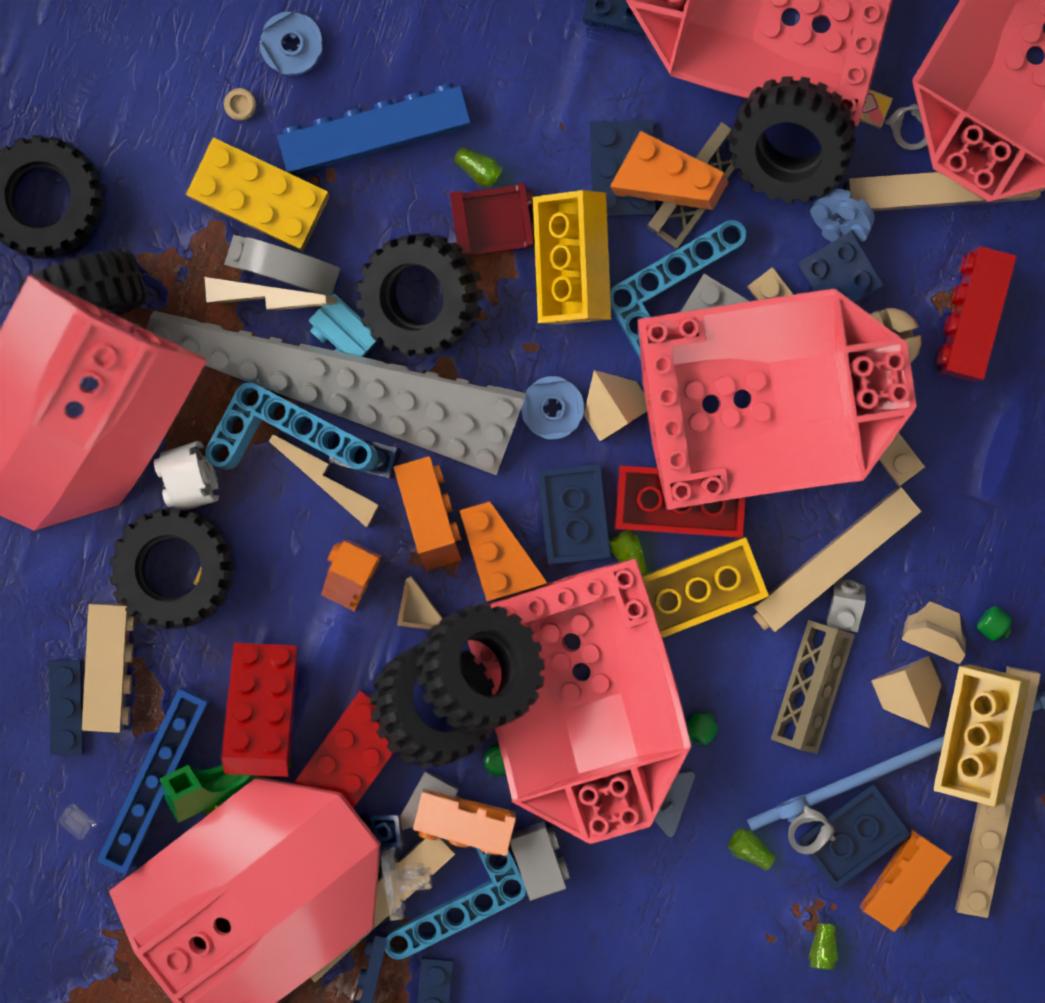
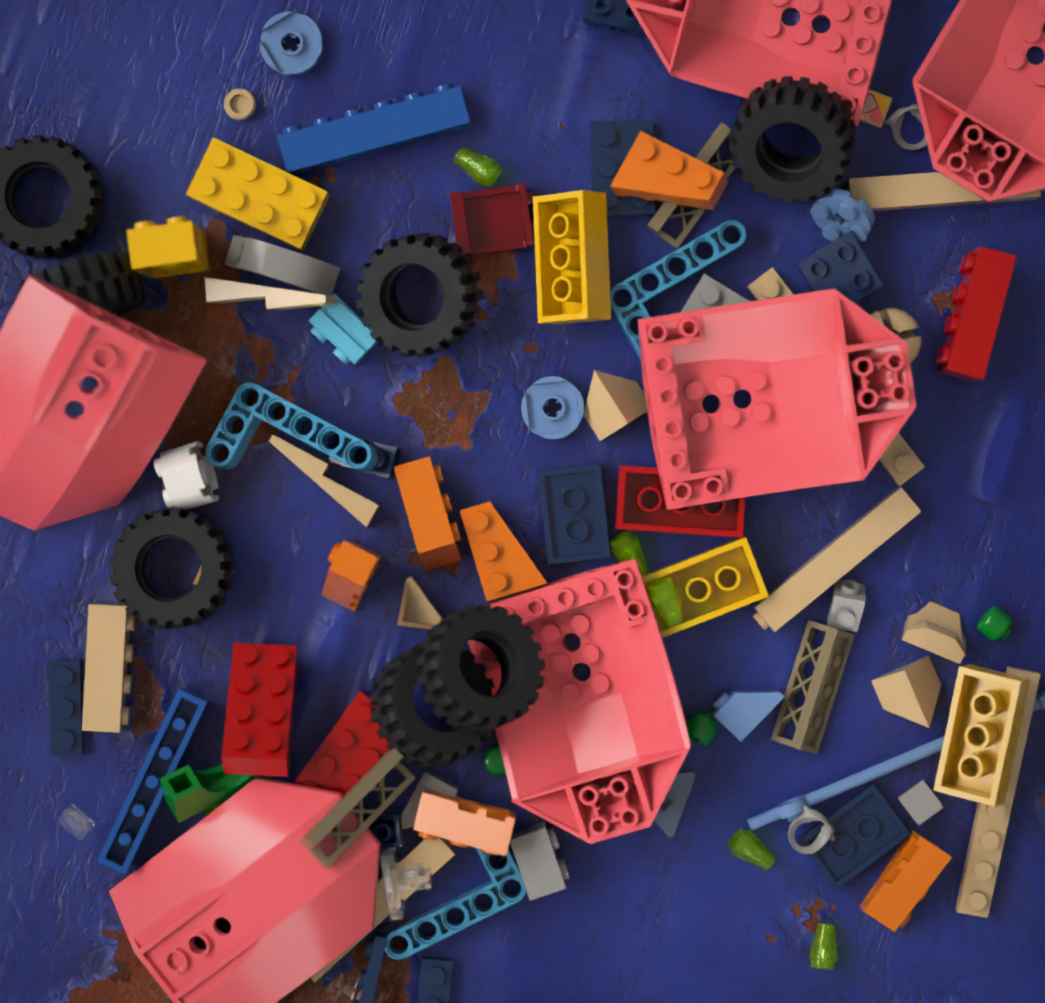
light grey wing [147,311,527,475] -> none
none -> yellow brick [127,217,211,279]
none -> dark tan fence [299,748,415,869]
none -> clear neon green cone [647,577,684,627]
none -> medium blue slope [712,690,785,742]
none -> light grey slope [898,780,944,825]

